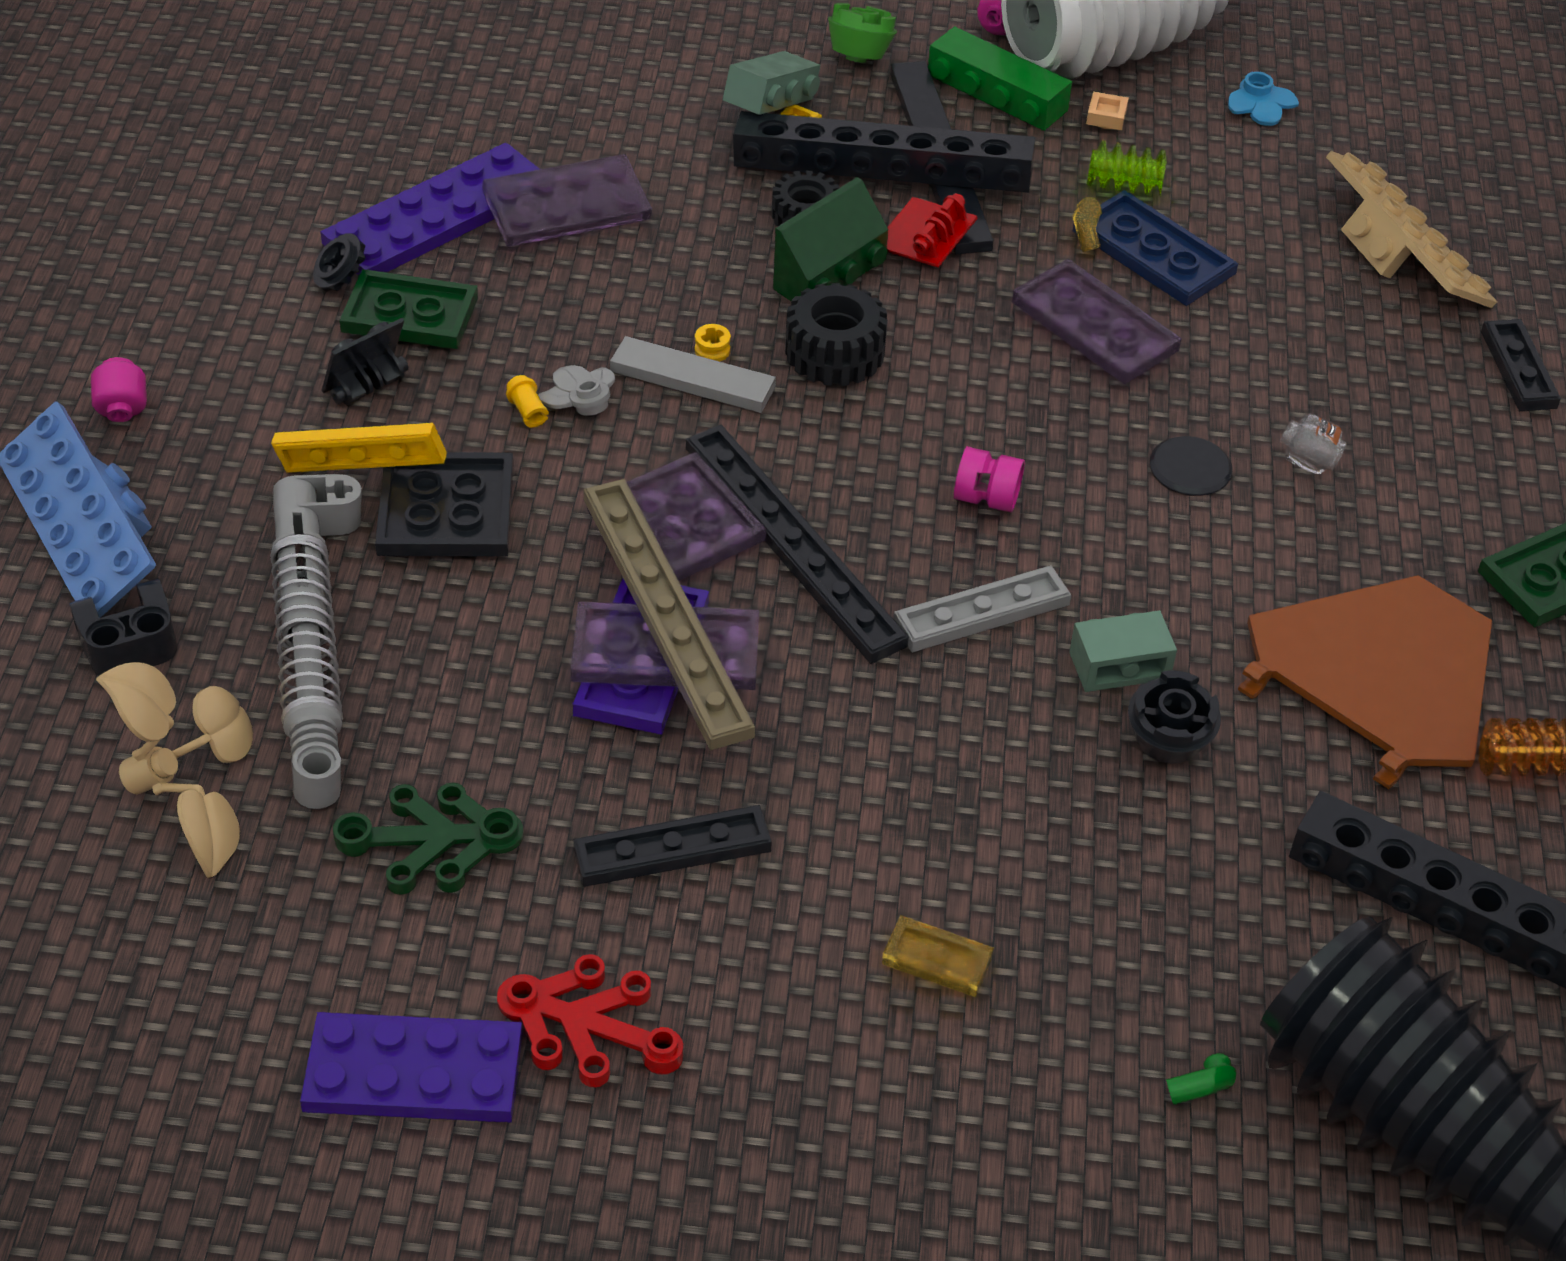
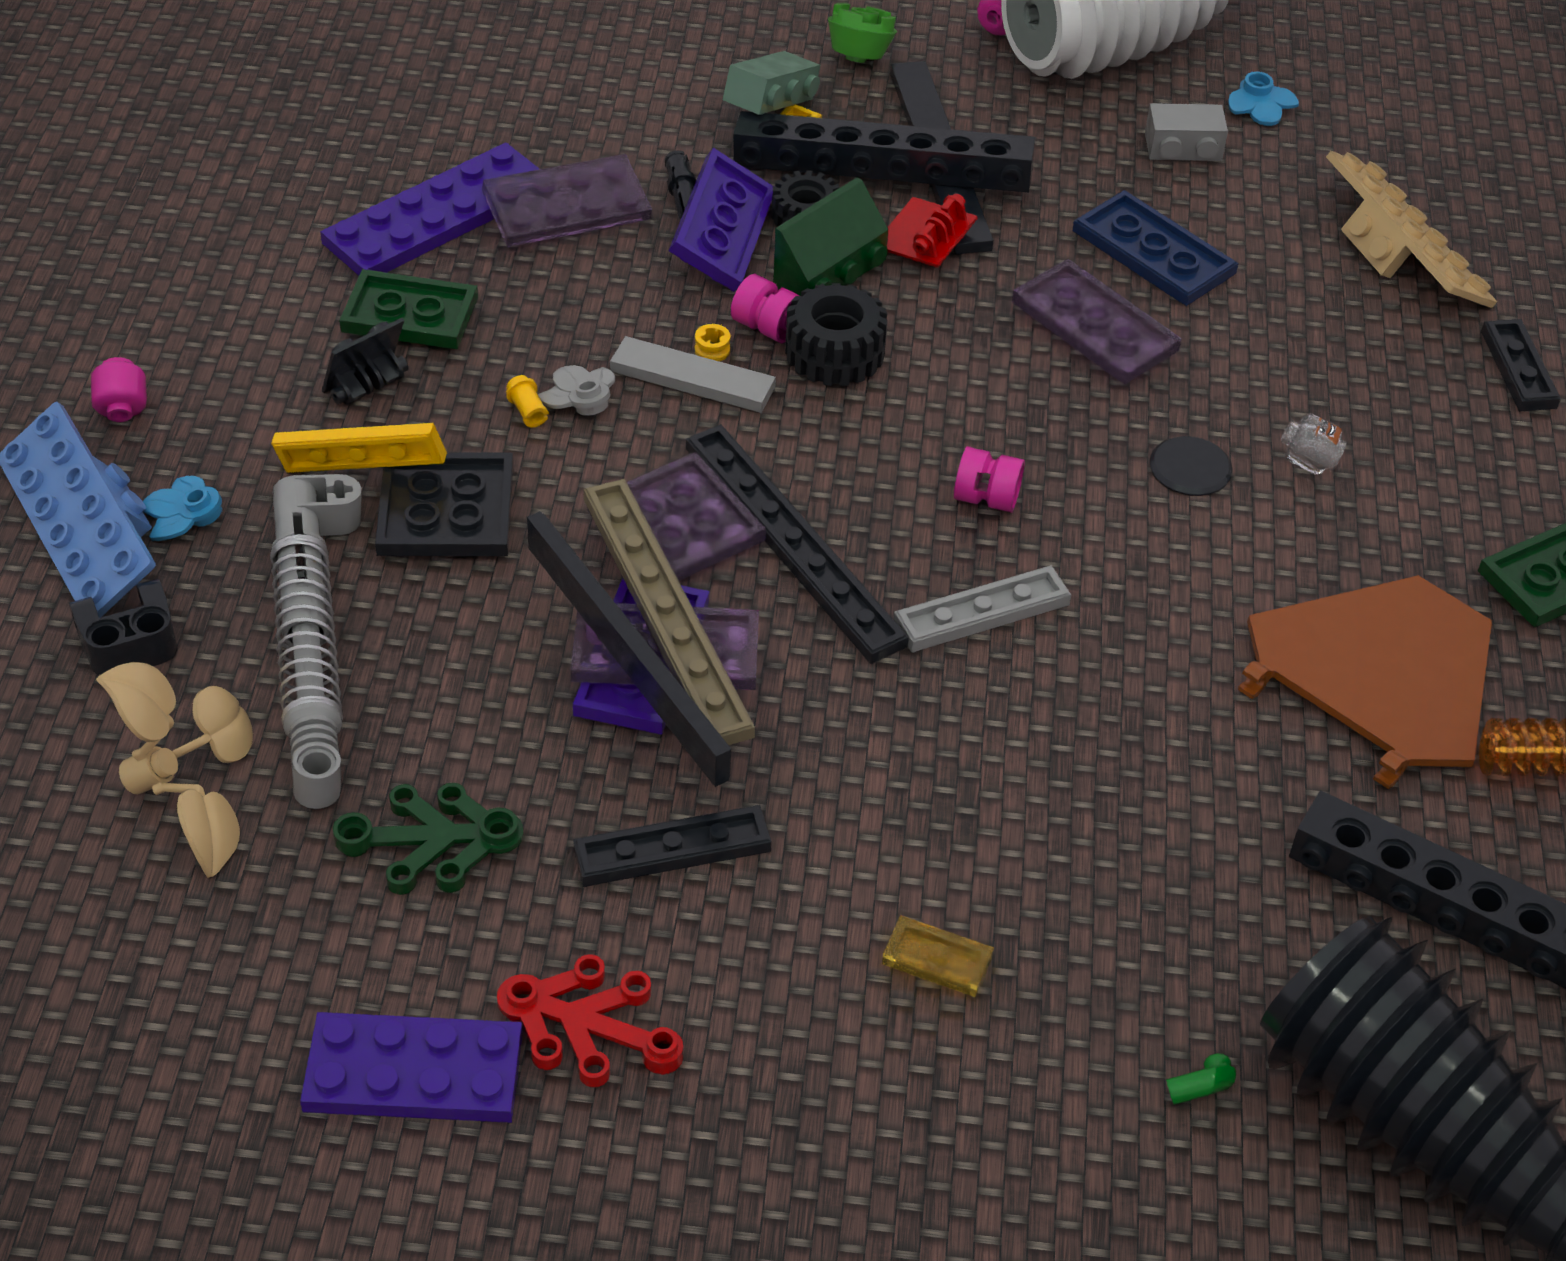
black gear [313,233,366,292] -> none
green brick [928,26,1072,131] -> none
sand green brick [1069,610,1177,692] -> none
clear yellow arm [1073,197,1102,252] -> none
light nougat plate [1086,91,1129,130] -> none
clear neon green piece [1087,140,1167,197] -> none
black cone [1128,670,1221,764] -> none
none -> dark azure plate [143,476,222,541]
none -> black tile [527,511,731,787]
none -> black pin [664,150,696,220]
none -> dark purple plate [668,148,774,292]
none -> dark pink wheel [731,273,800,343]
none -> light grey brick [1145,103,1228,161]

